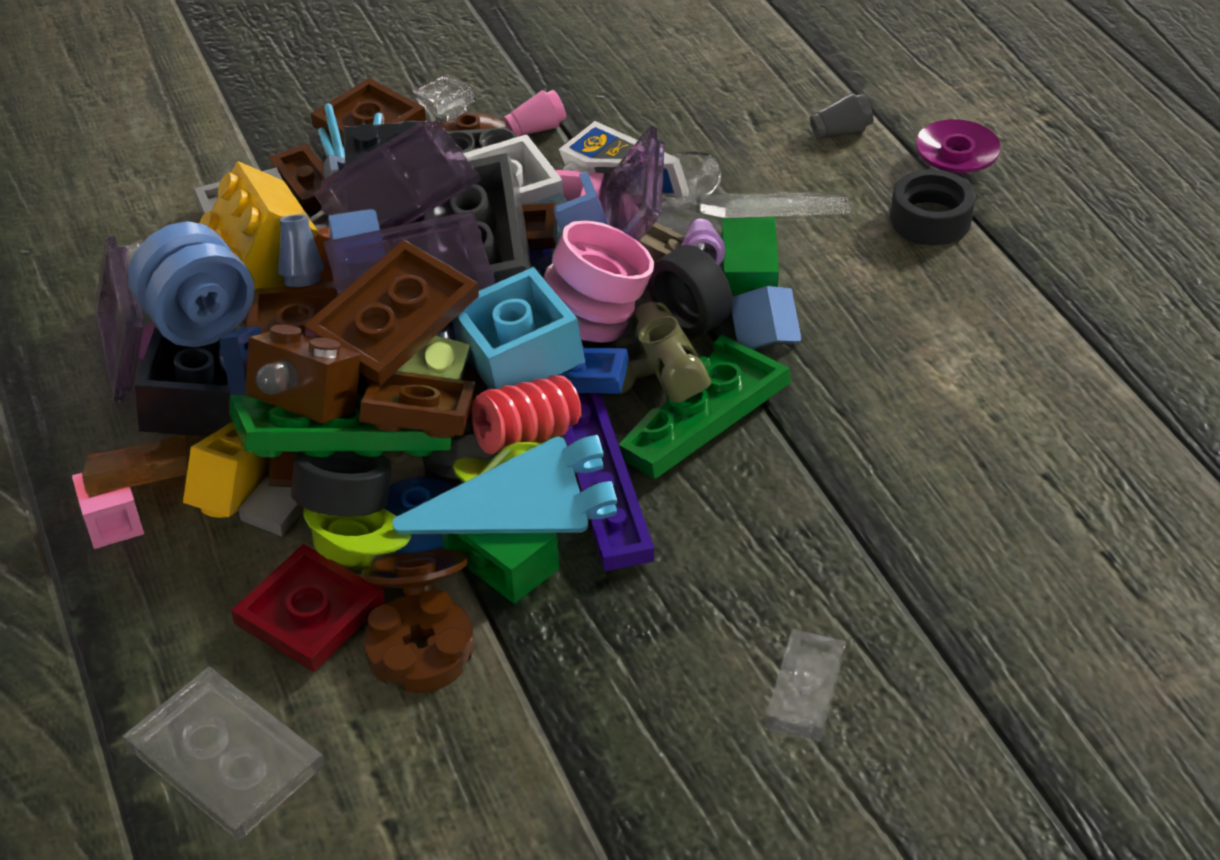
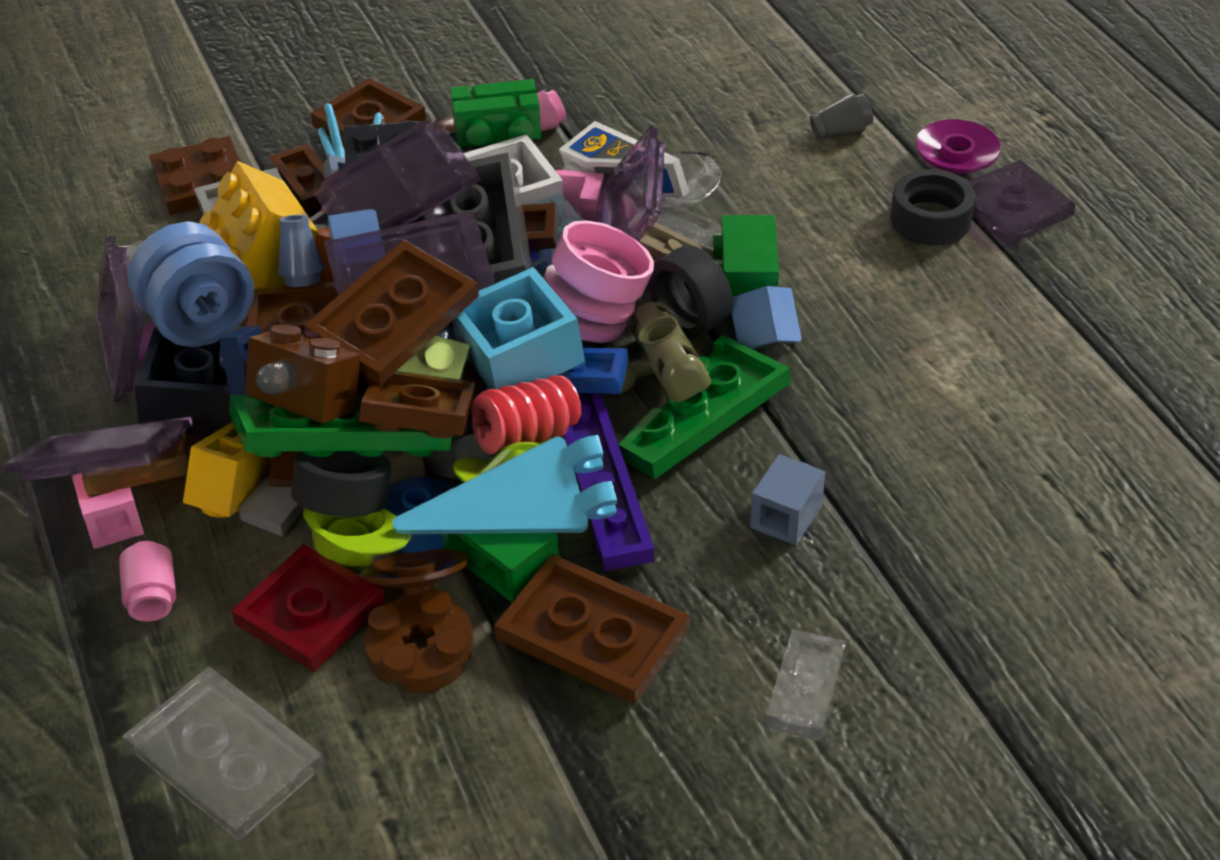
clear plate [413,74,477,120] -> none
medium blue panel [553,171,609,232] -> none
lavender cone [681,219,725,265] -> none
clear tile [696,191,851,218] -> none
none -> clear purple piece [3,417,193,481]
none -> bright pink brick [119,541,176,622]
none -> reddish brown plate [149,136,240,215]
none -> green brick [450,79,541,148]
none -> reddish brown plate [494,554,690,705]
none -> sand blue brick [750,454,825,546]
none -> clear purple tile [967,160,1076,244]

